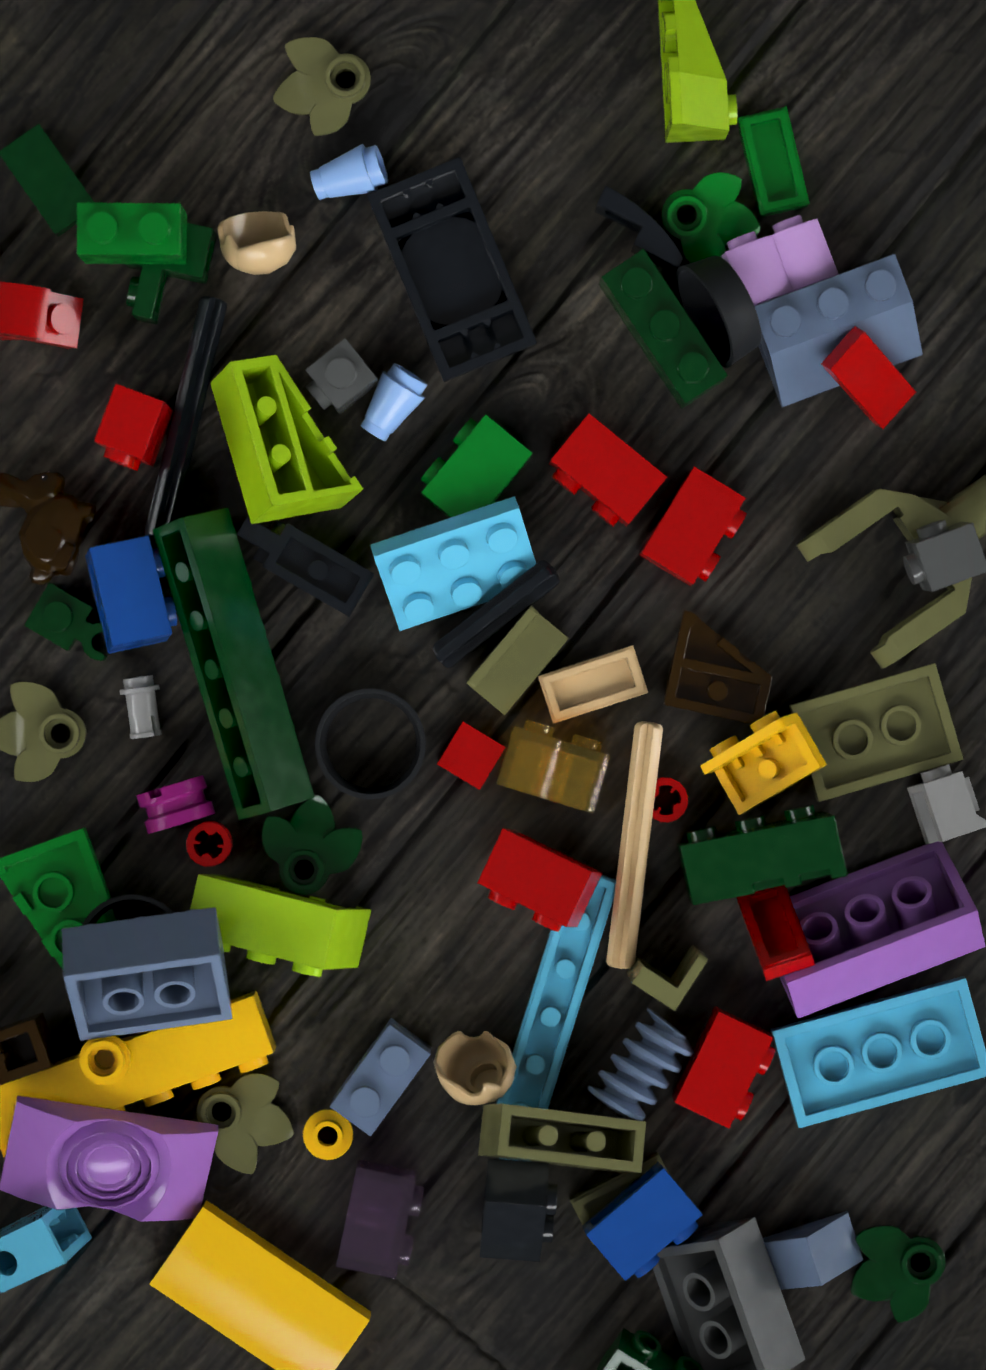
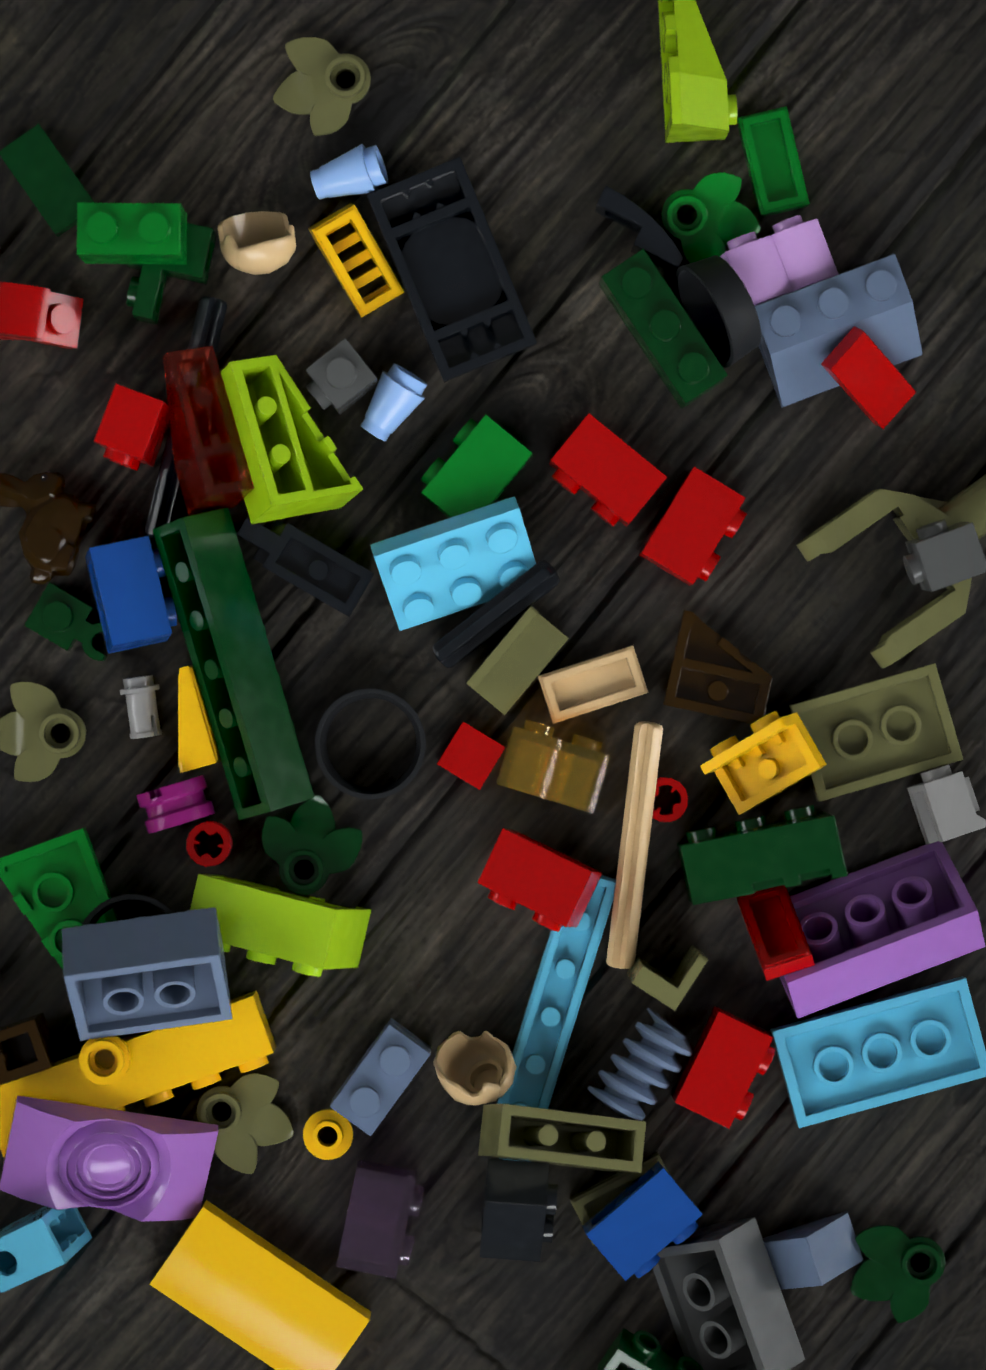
none -> clear red slope [163,346,254,515]
none -> yellow slope [178,665,221,773]
none -> yellow slope [308,203,404,318]

